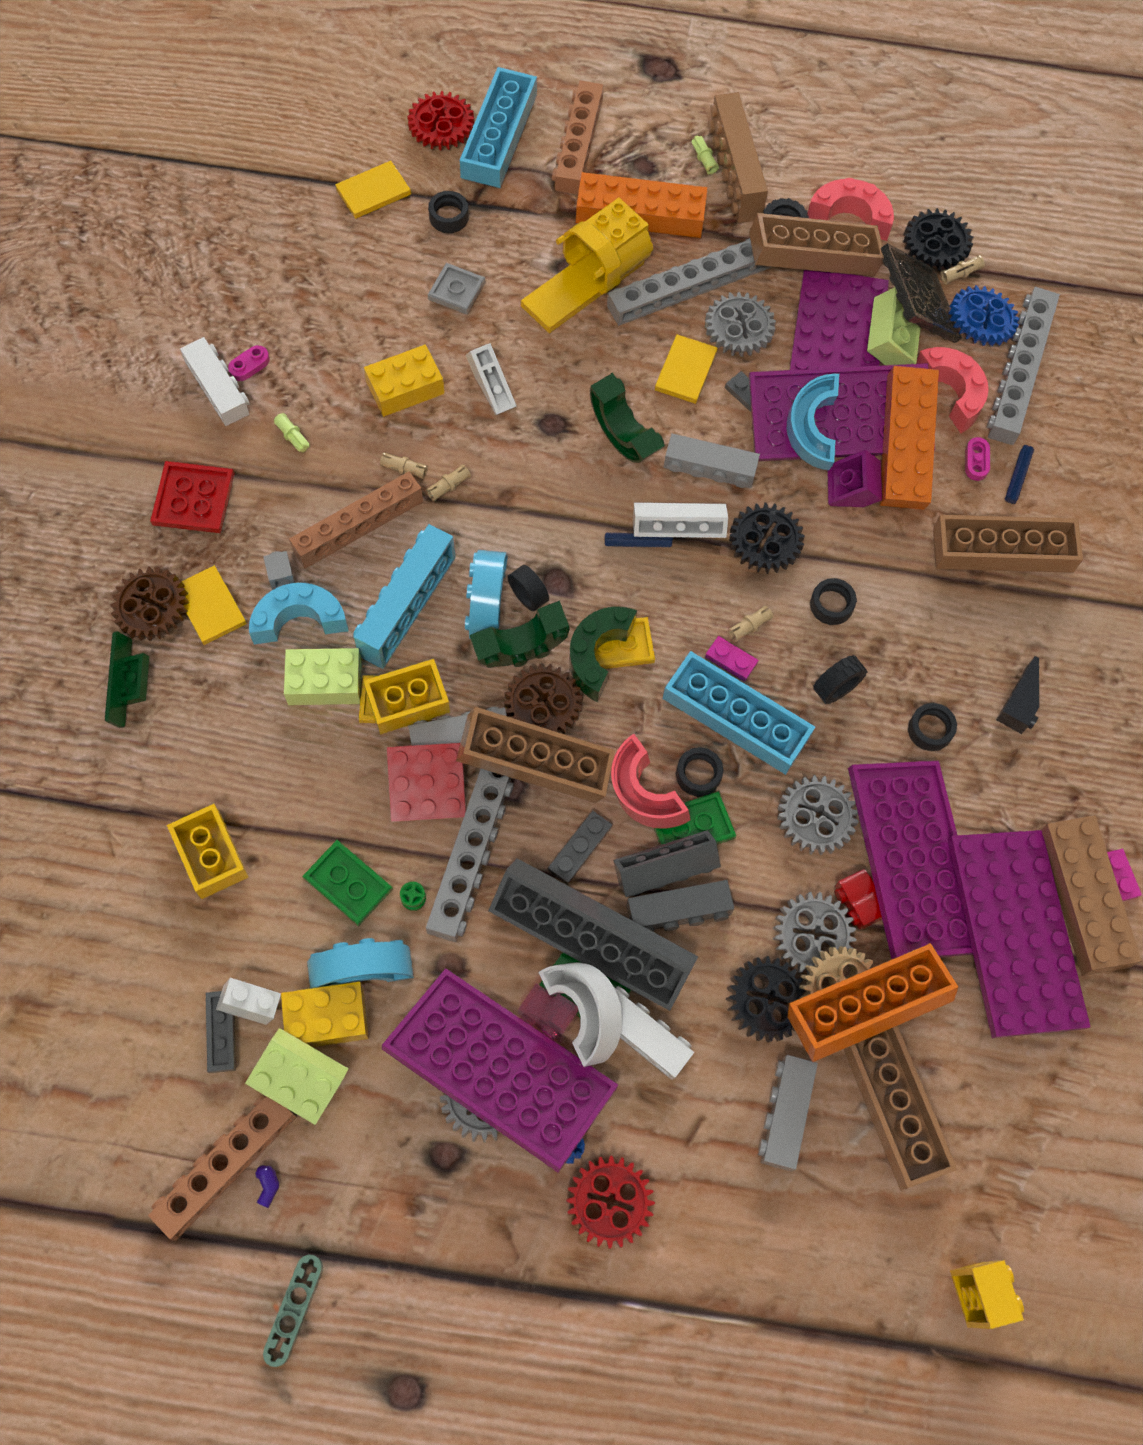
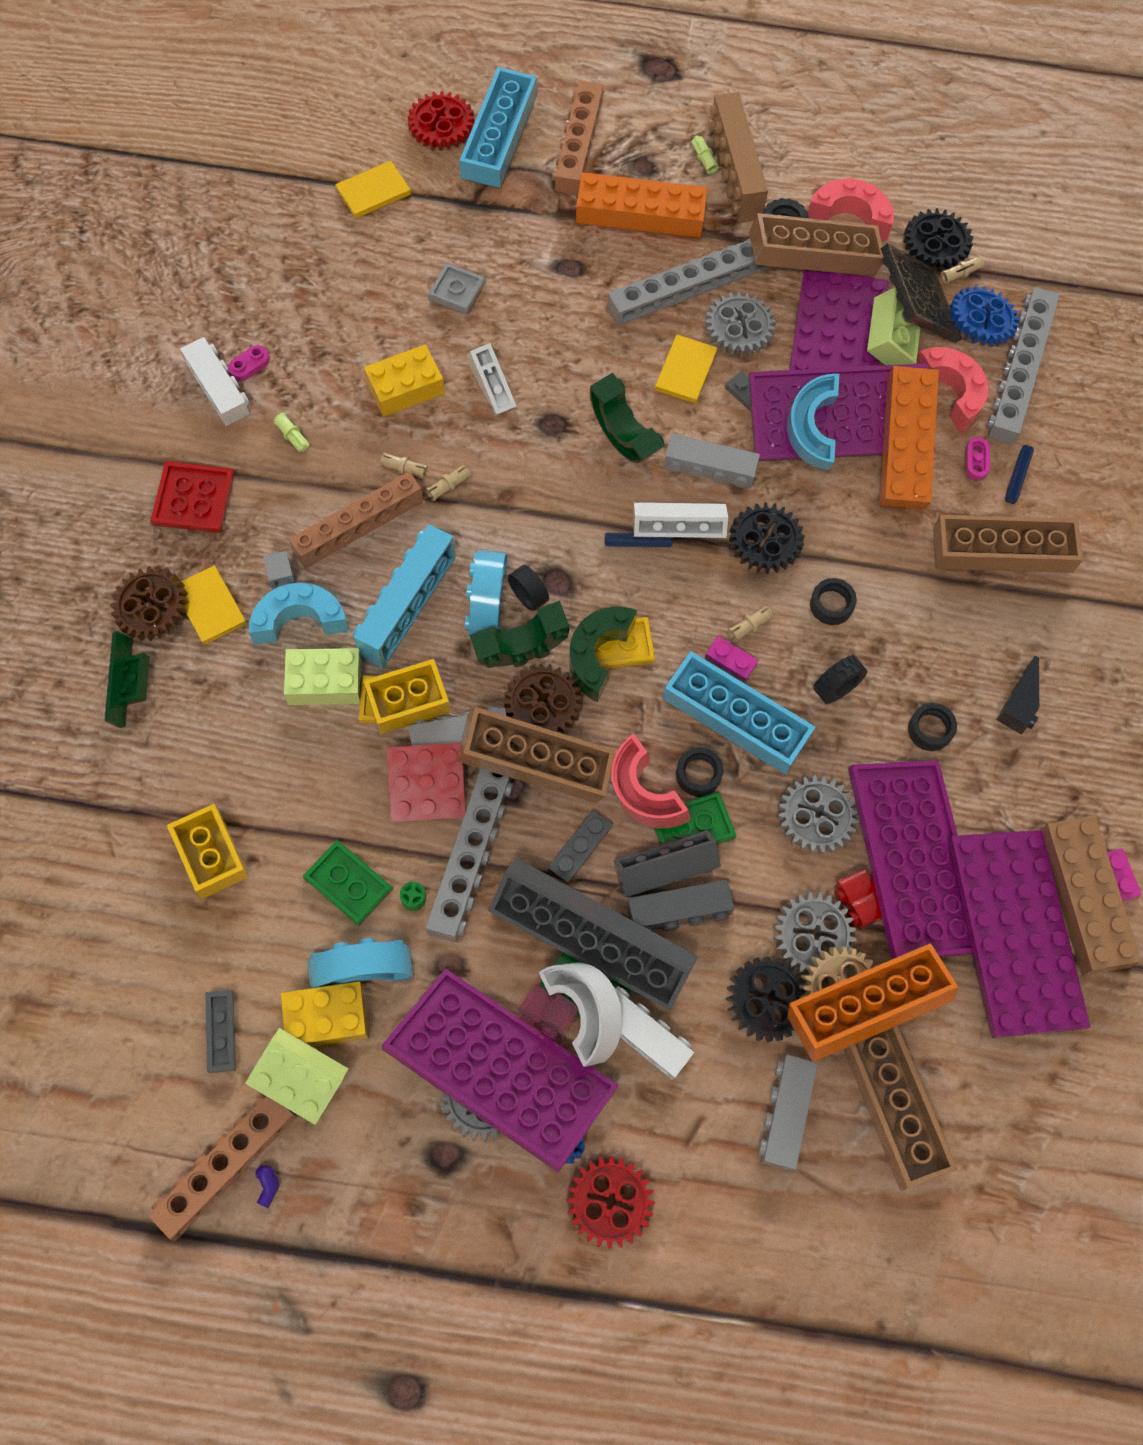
white brick [216,978,281,1025] -> none
sand green beam [263,1255,323,1367] -> none
black tyre [428,191,469,233] -> none
yellow piece [521,198,653,334] -> none
magenta slope [827,450,882,508] -> none
yellow brick [950,1260,1024,1329] -> none

